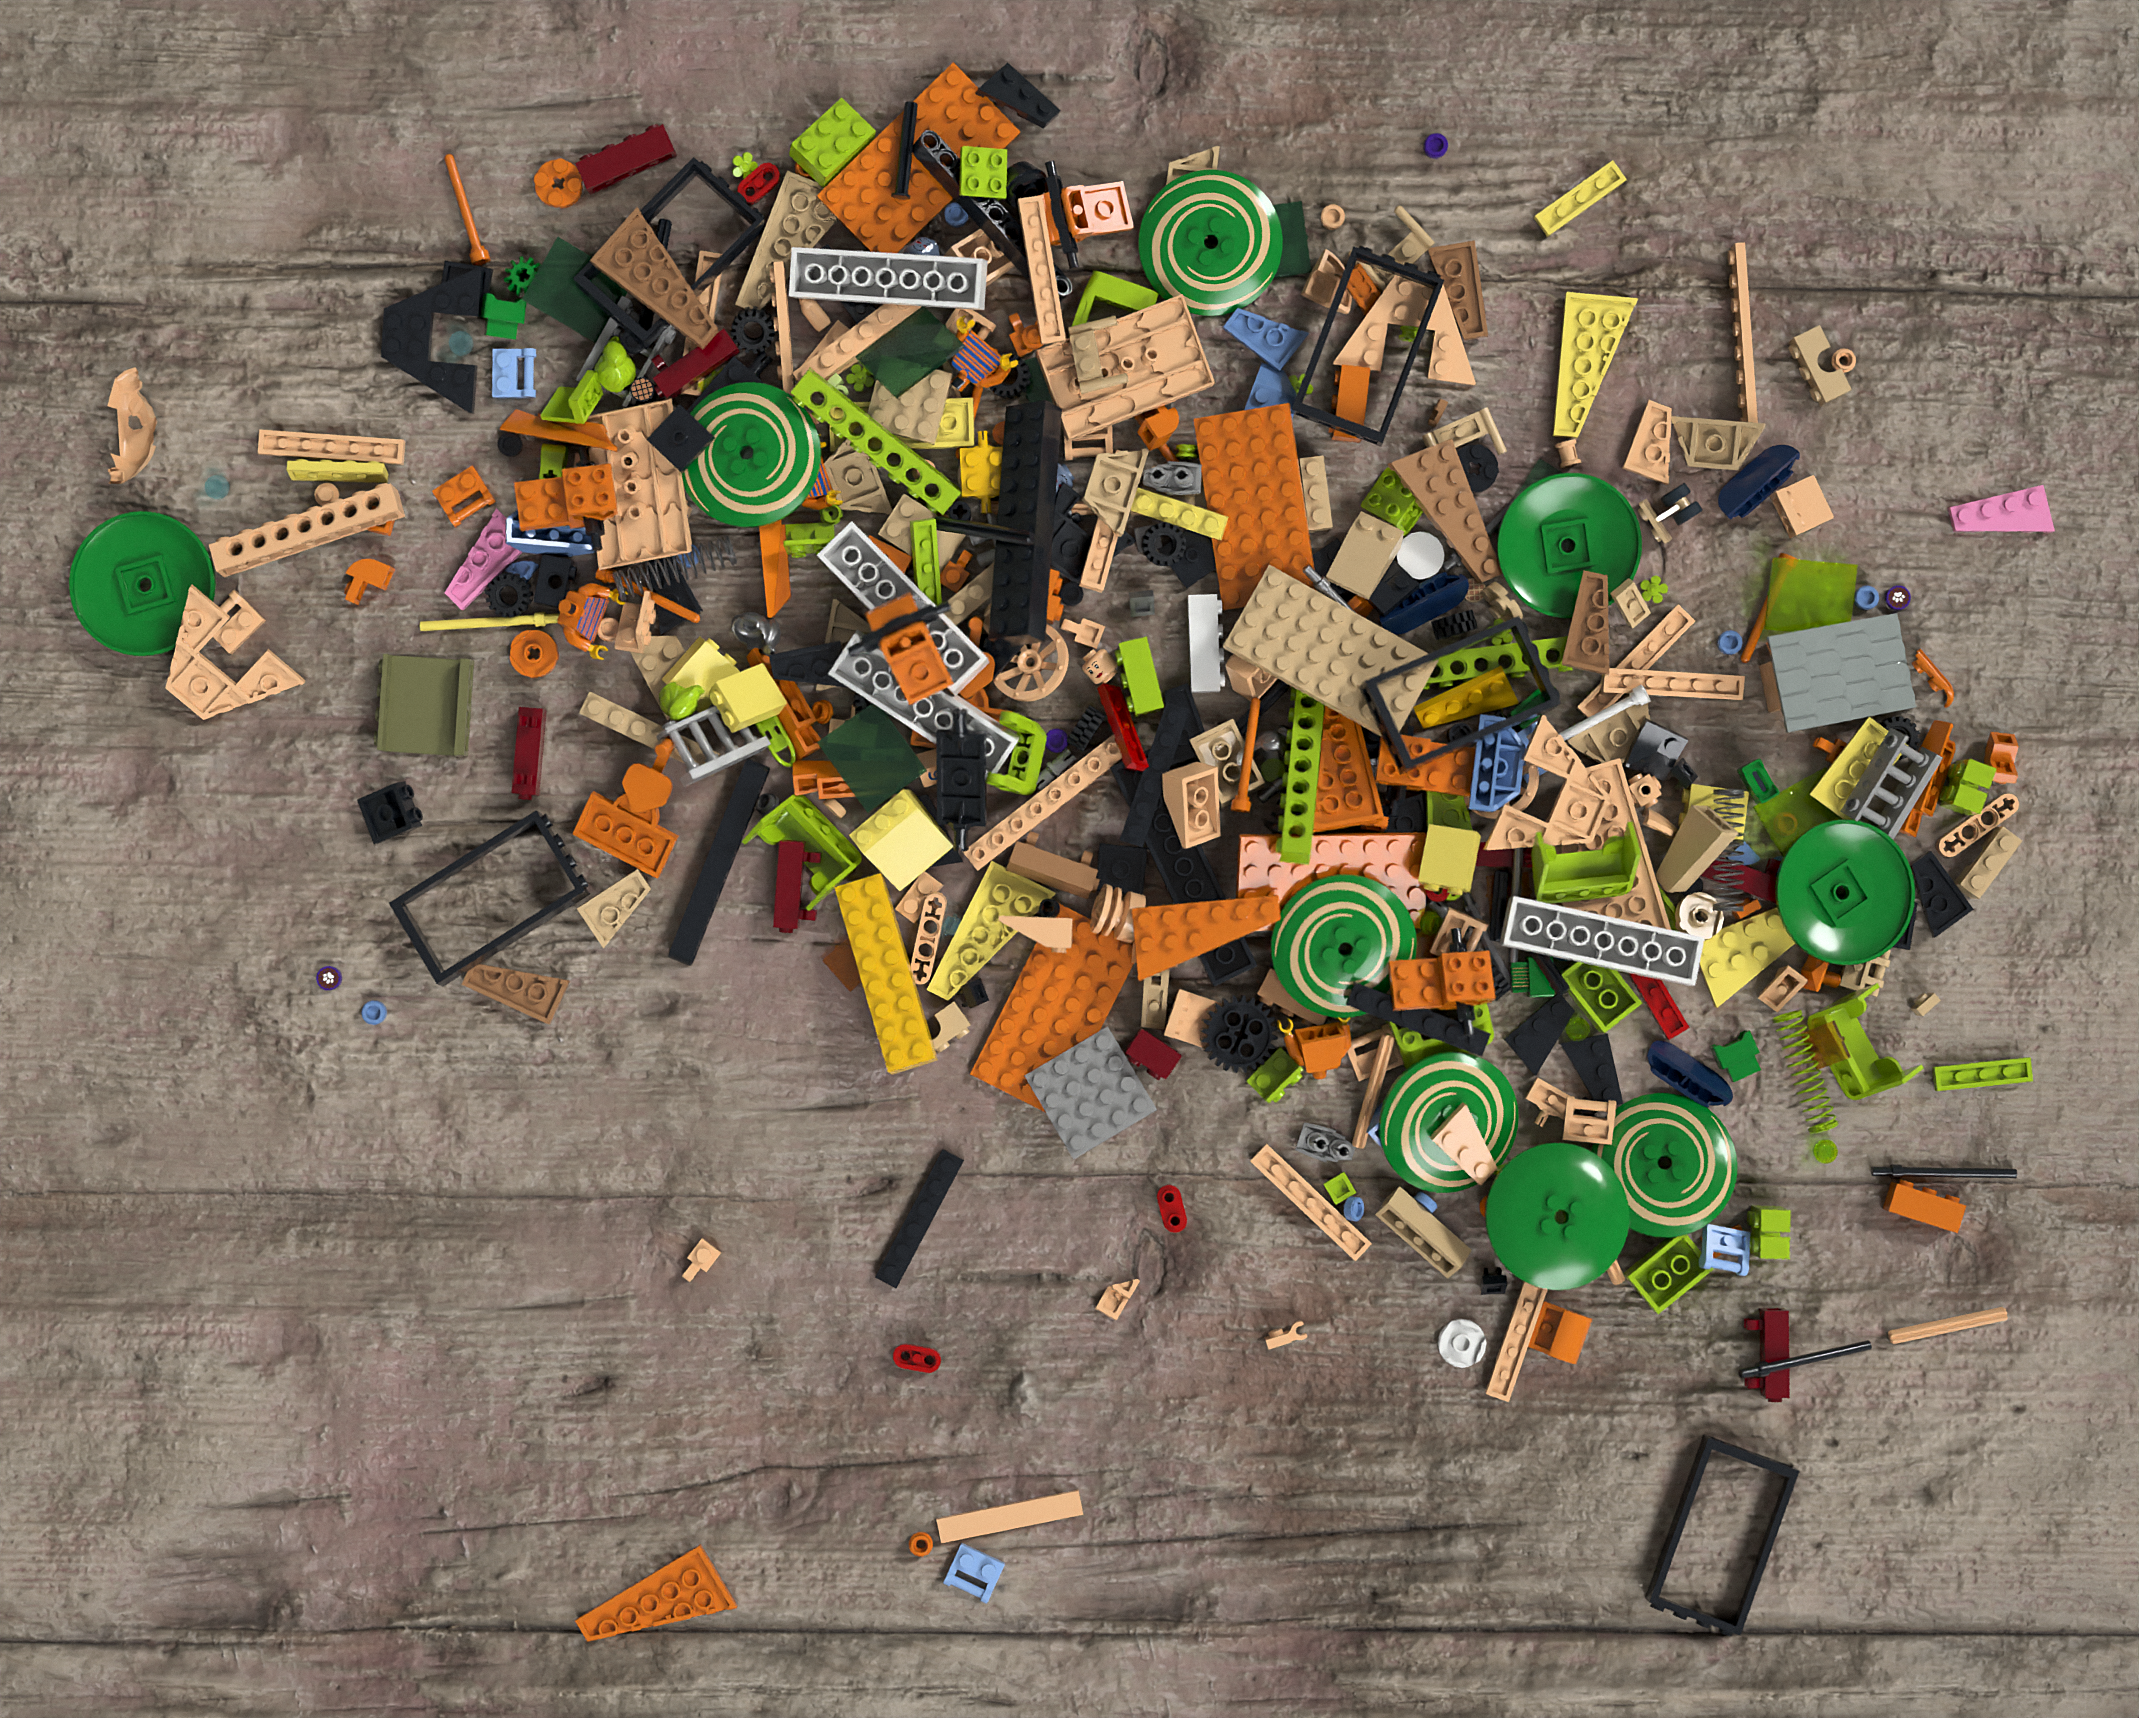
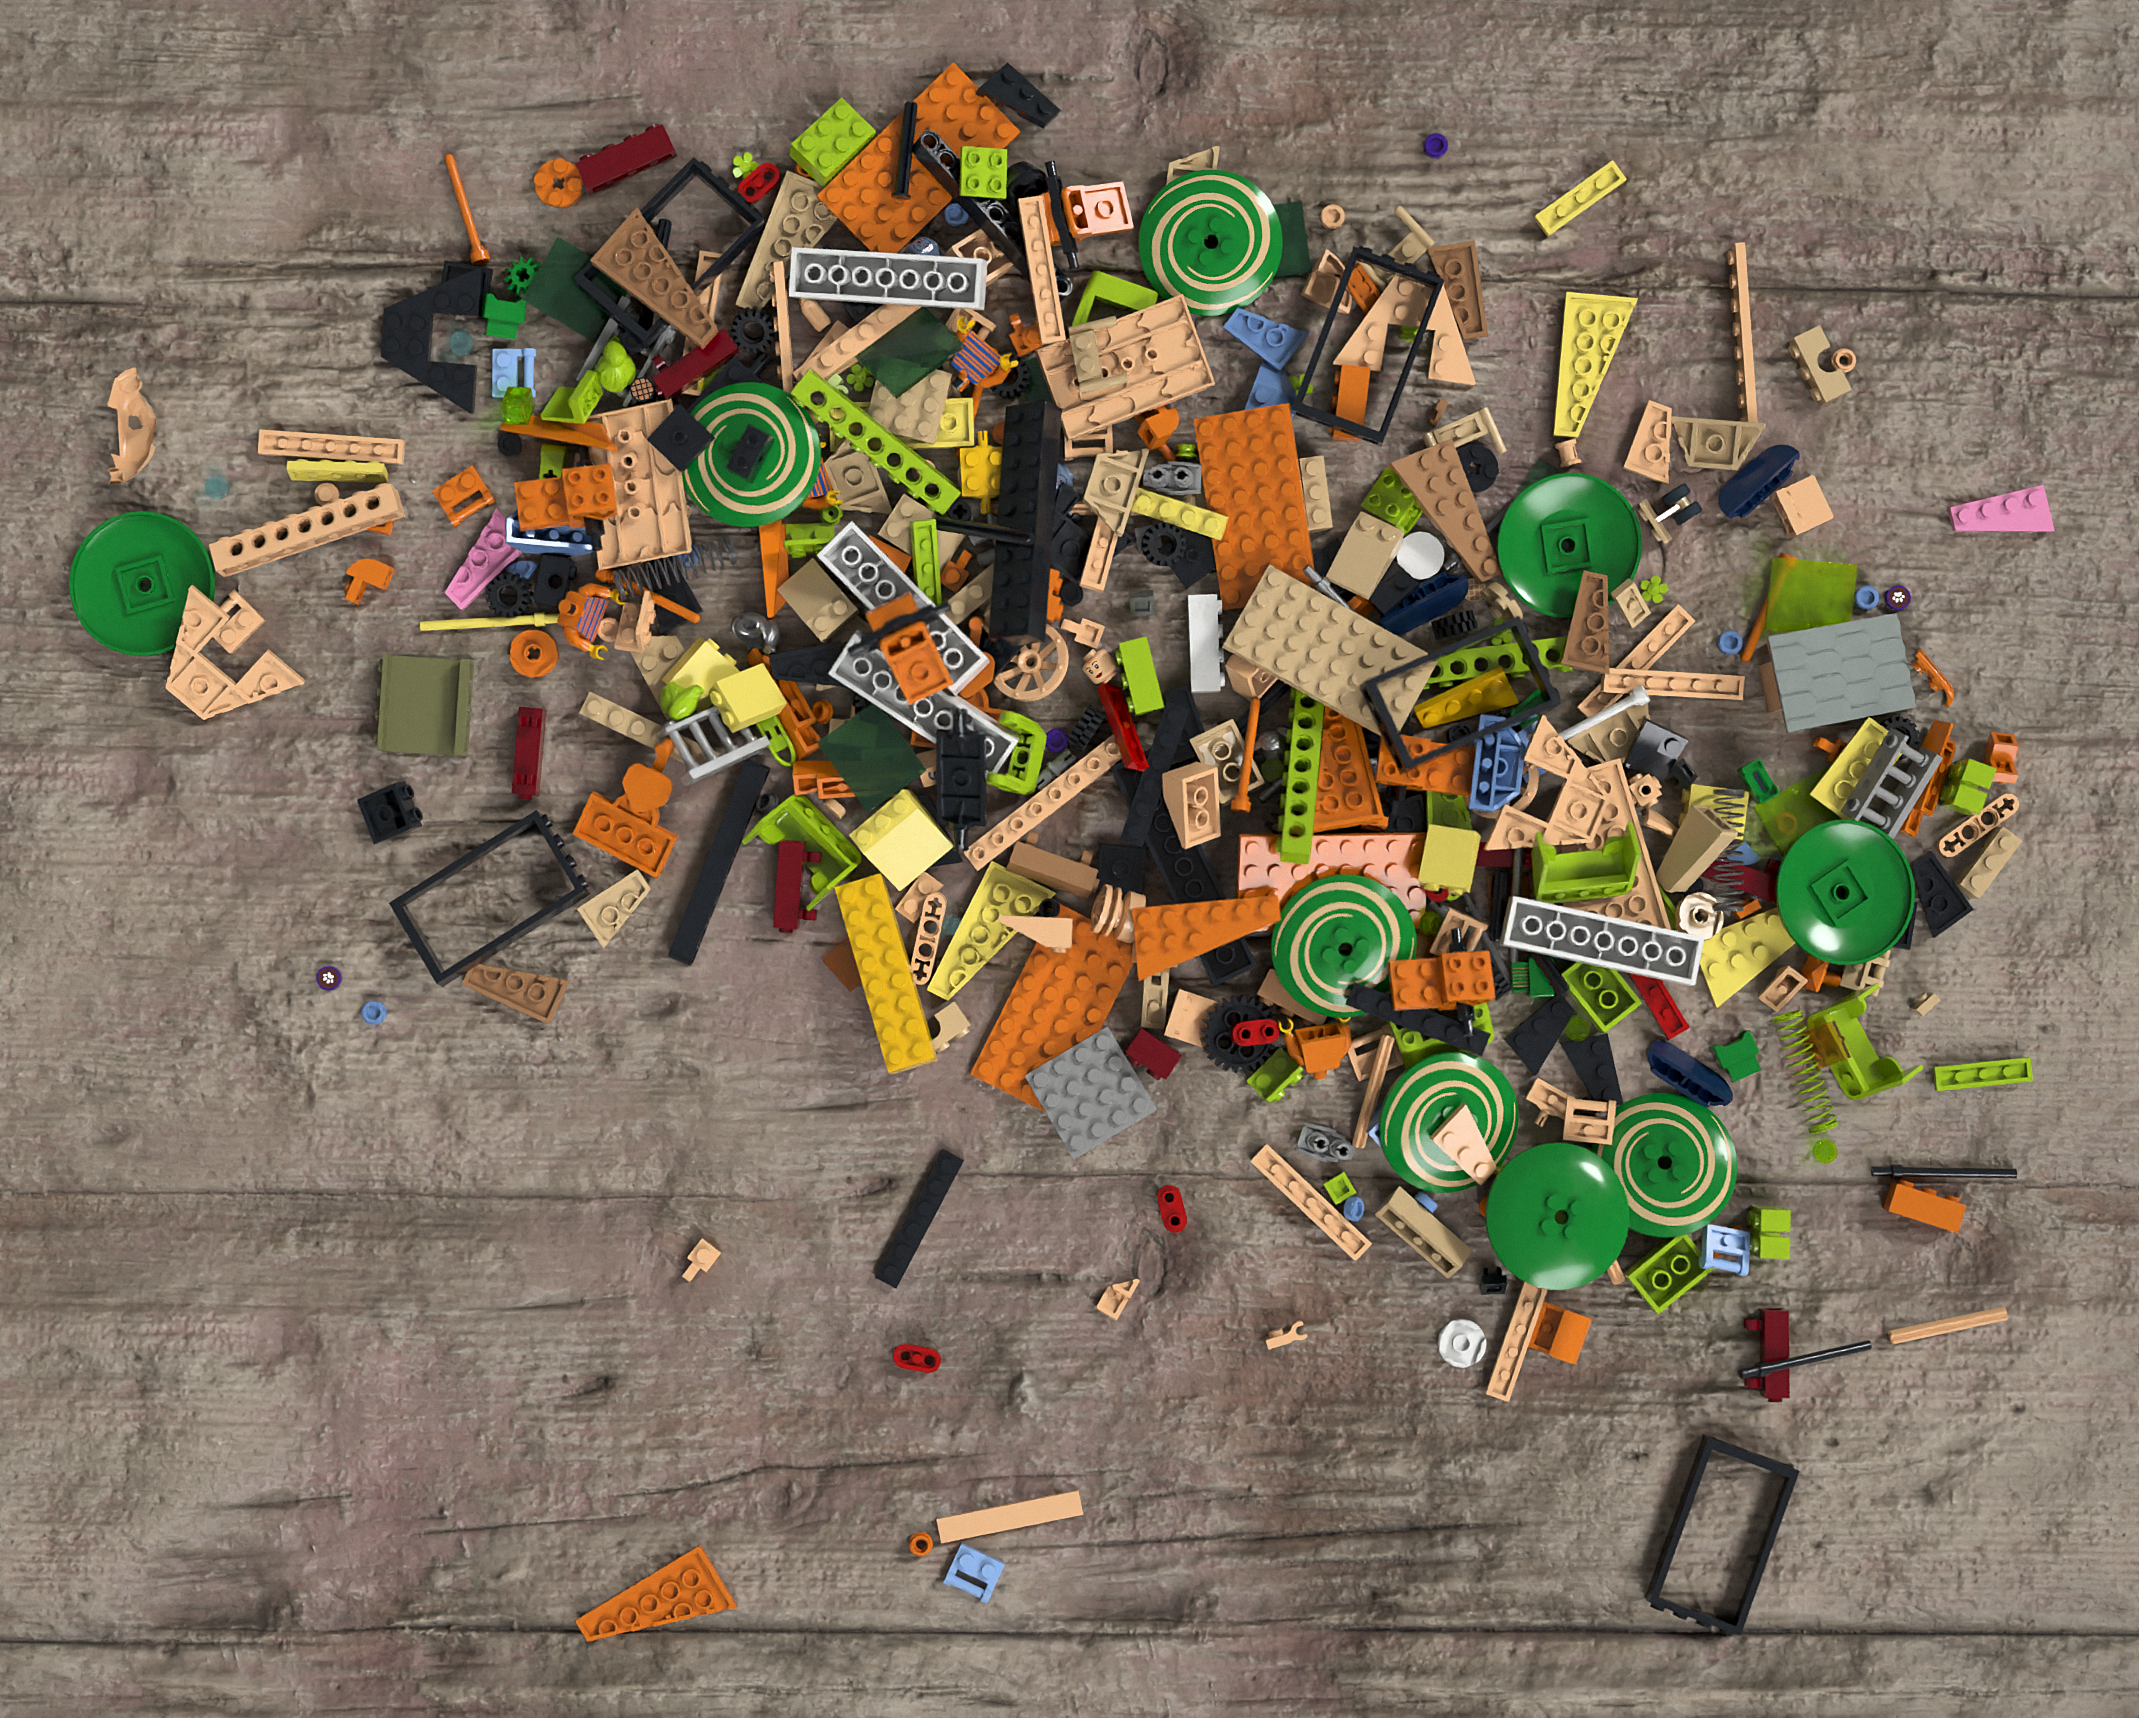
black tile [957,978,989,1008] -> none
none -> clear neon green brick [500,387,535,425]
none -> black brick [726,424,775,483]
none -> tan slope [777,558,860,643]
none -> red plate [1230,1019,1280,1046]

